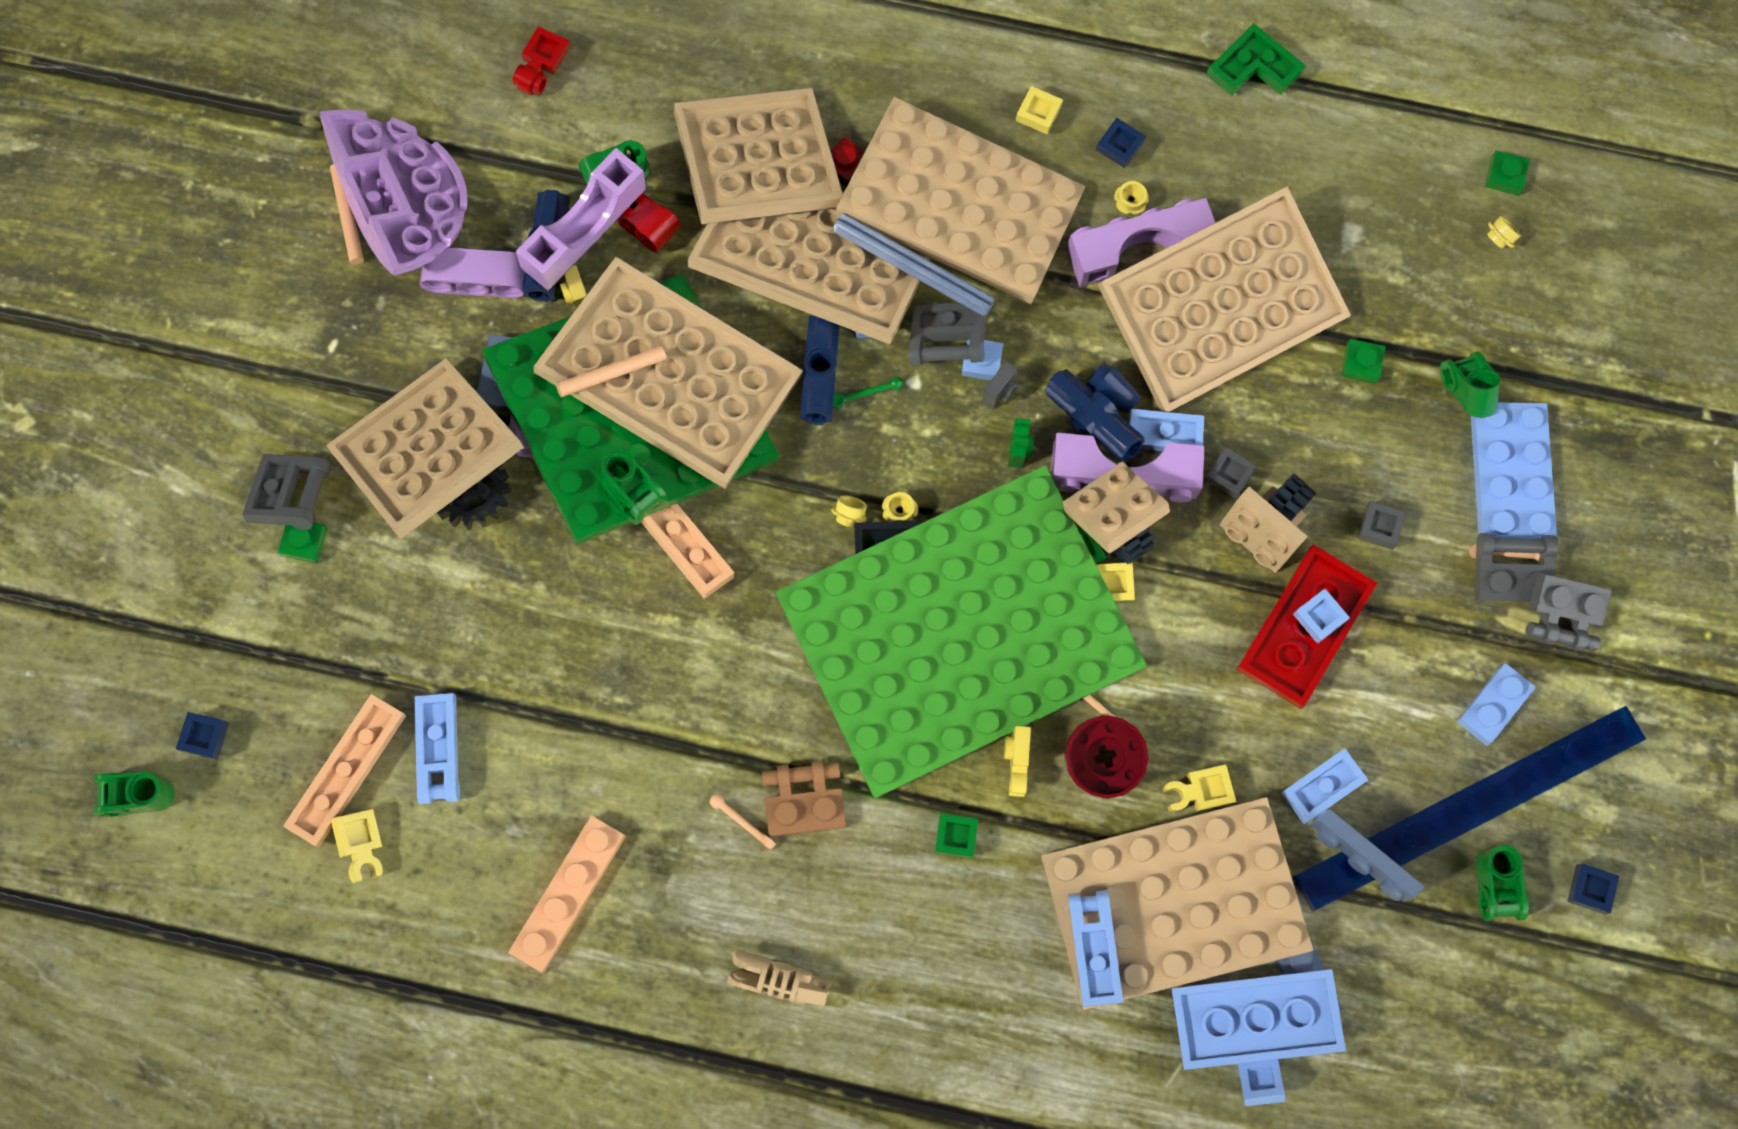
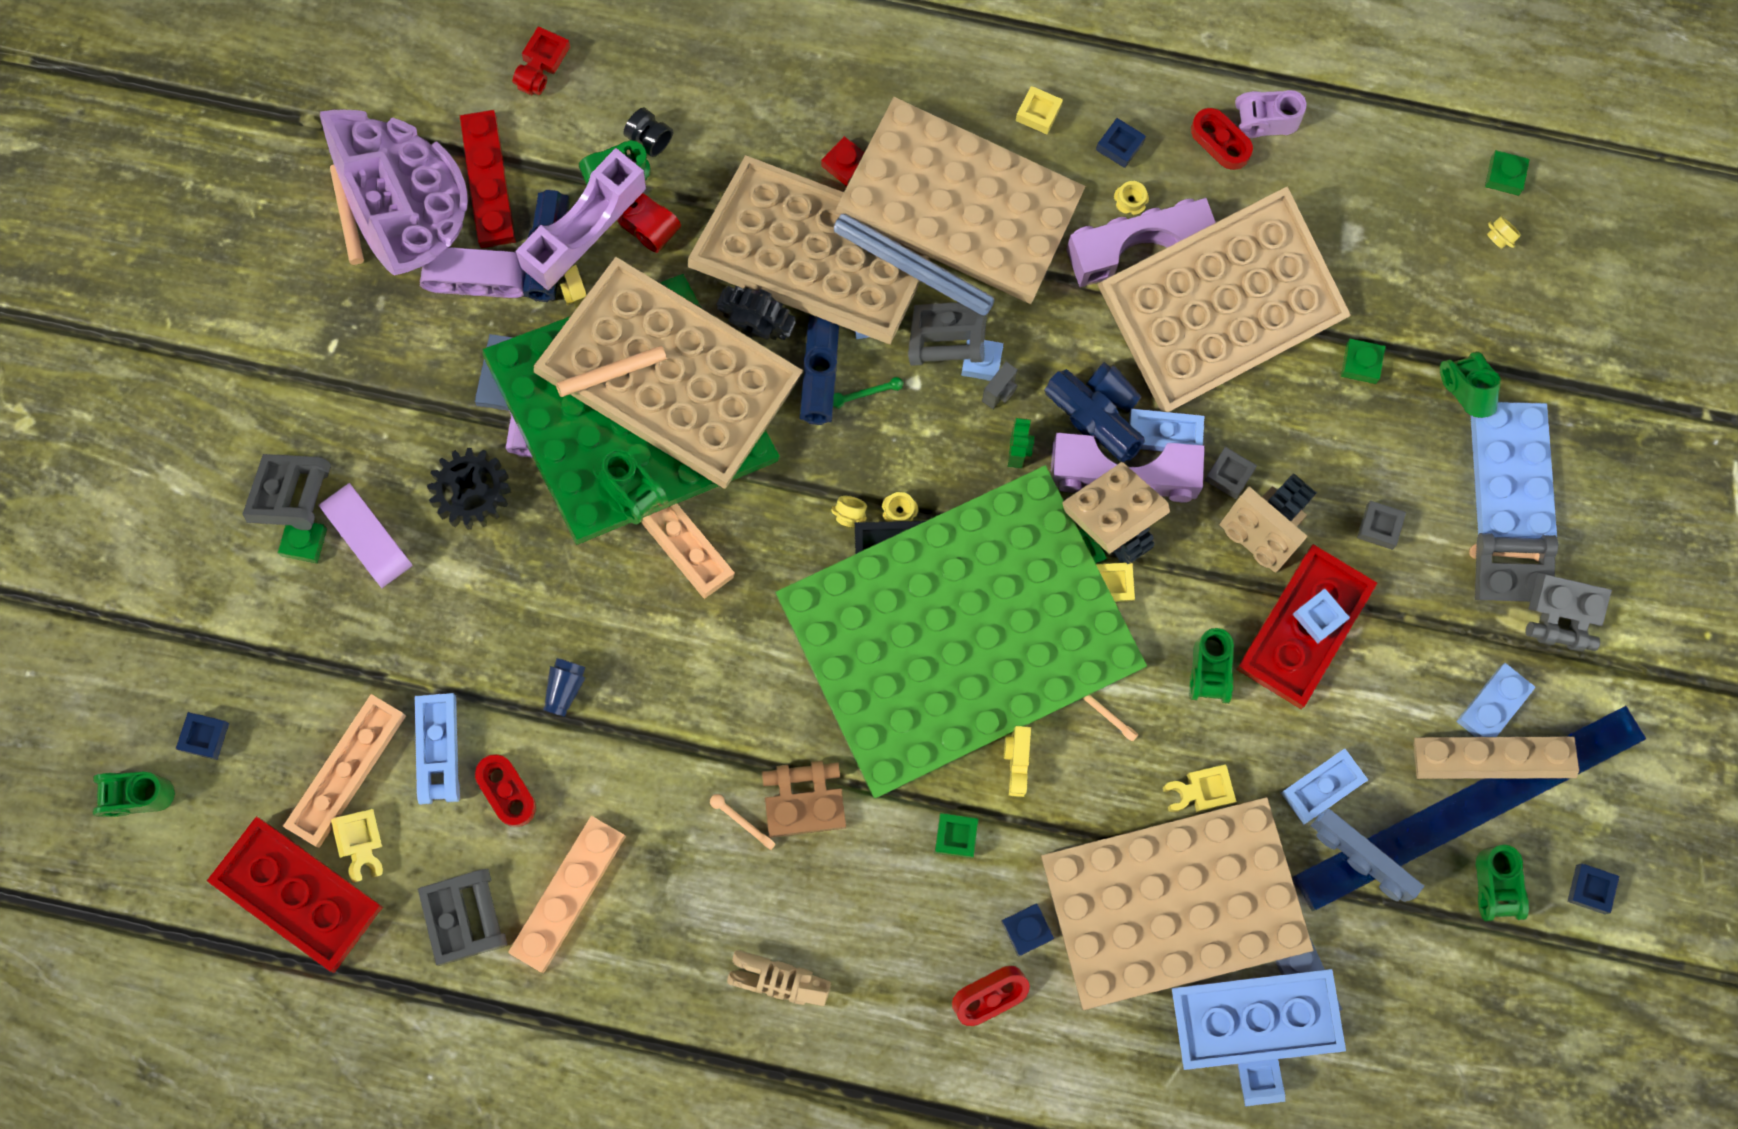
tan plate [326,358,524,539] -> none
tan plate [674,88,843,224] -> none
dark red wheel [1064,715,1149,799] -> none
light blue plate [1068,890,1123,1007] -> none
green plate [1206,23,1306,96] -> none
none -> red plate [207,816,383,973]
none -> lavender beam [319,483,413,588]
none -> dark grey plate [418,869,508,966]
none -> red plate [459,110,516,249]
none -> red plate [475,754,536,827]
none -> dark blue cone [543,658,586,717]
none -> black wheel [623,107,673,157]
none -> black gear [716,286,796,340]
none -> red plate [952,966,1030,1026]
none -> dark blue plate [1001,903,1054,957]
none -> green piece [1189,628,1234,704]
none -> red plate [1191,108,1253,170]
none -> lavender piece [1235,90,1307,138]
none -> tan plate [1413,737,1579,779]

